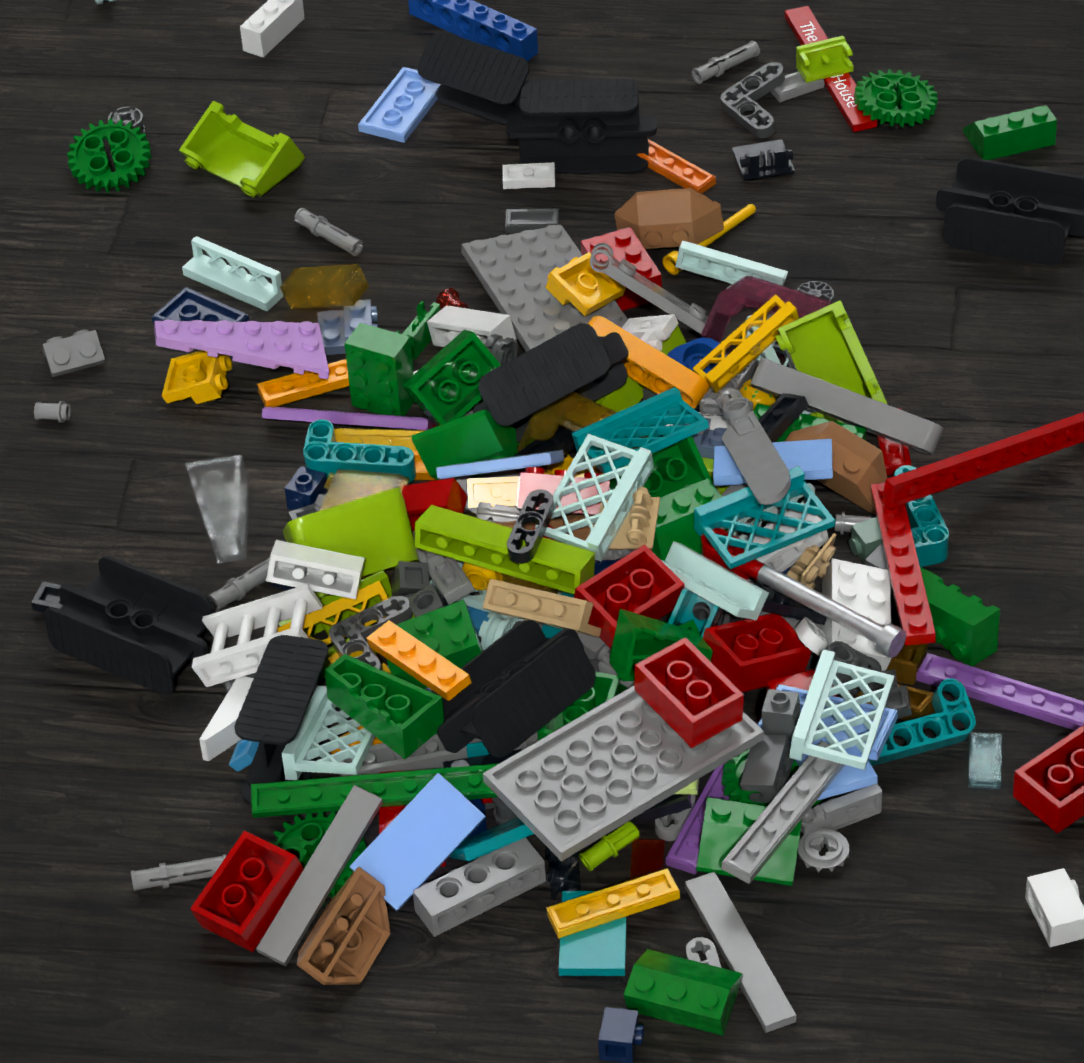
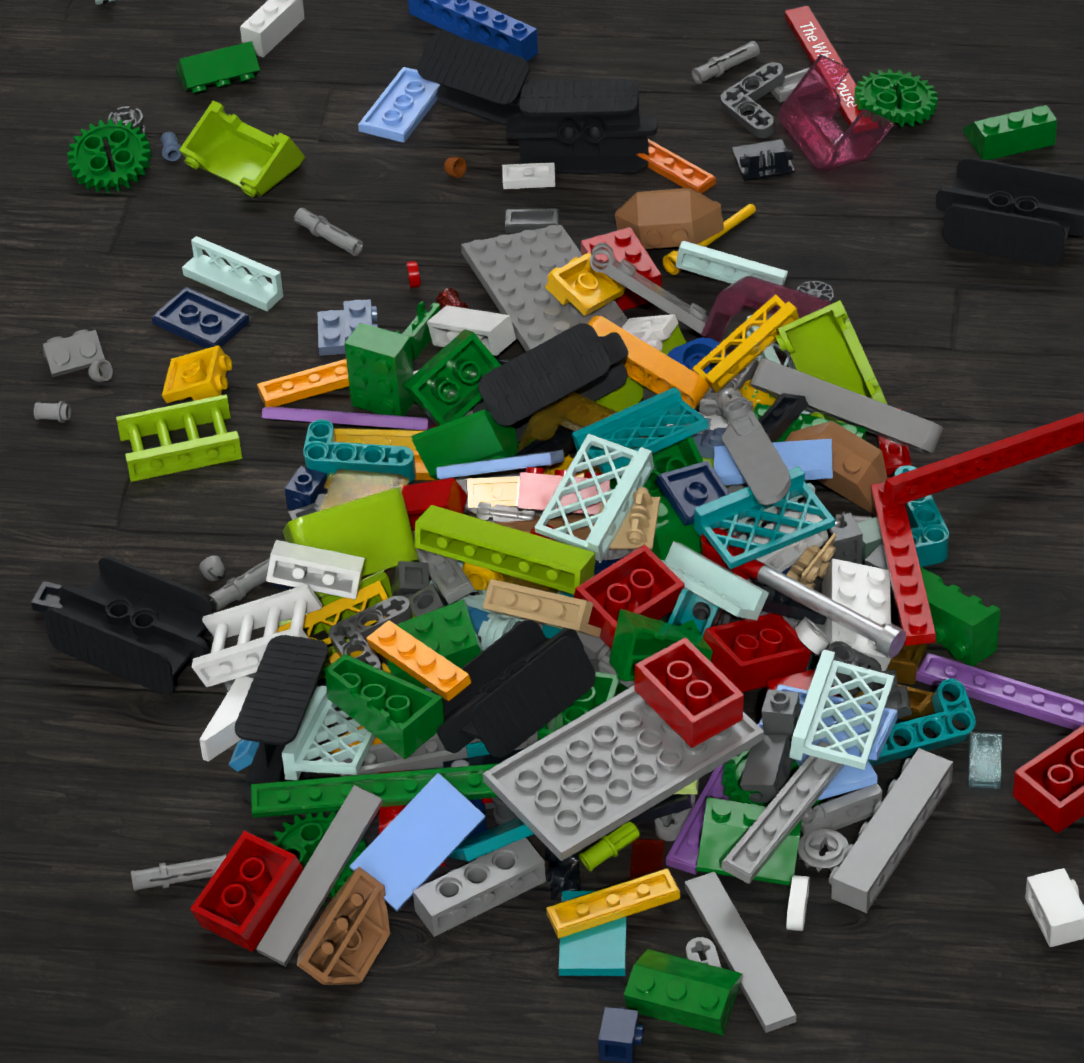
lavender wing [154,320,329,379] -> none
clear wedge [185,455,249,564] -> none
clear yellow brick [280,264,369,309] -> none
dark grey wheel [485,333,518,365] -> none
black beam [507,490,554,564] -> none
lime hinge [796,36,854,83] -> none
none -> light grey hinge [88,359,113,382]
none -> lime fence [116,394,242,482]
none -> sand blue pin [160,132,182,161]
none -> green slope [175,41,260,94]
none -> light grey hinge [199,556,225,581]
none -> red tile [406,261,421,288]
none -> dark orange hinge [444,156,467,178]
none -> dark blue tile [656,460,730,526]
none -> clear pink windscreen [779,54,894,171]
none -> white beam [786,875,810,931]
none -> dark grey hinge [829,512,863,564]
none -> light grey brick [829,748,953,913]

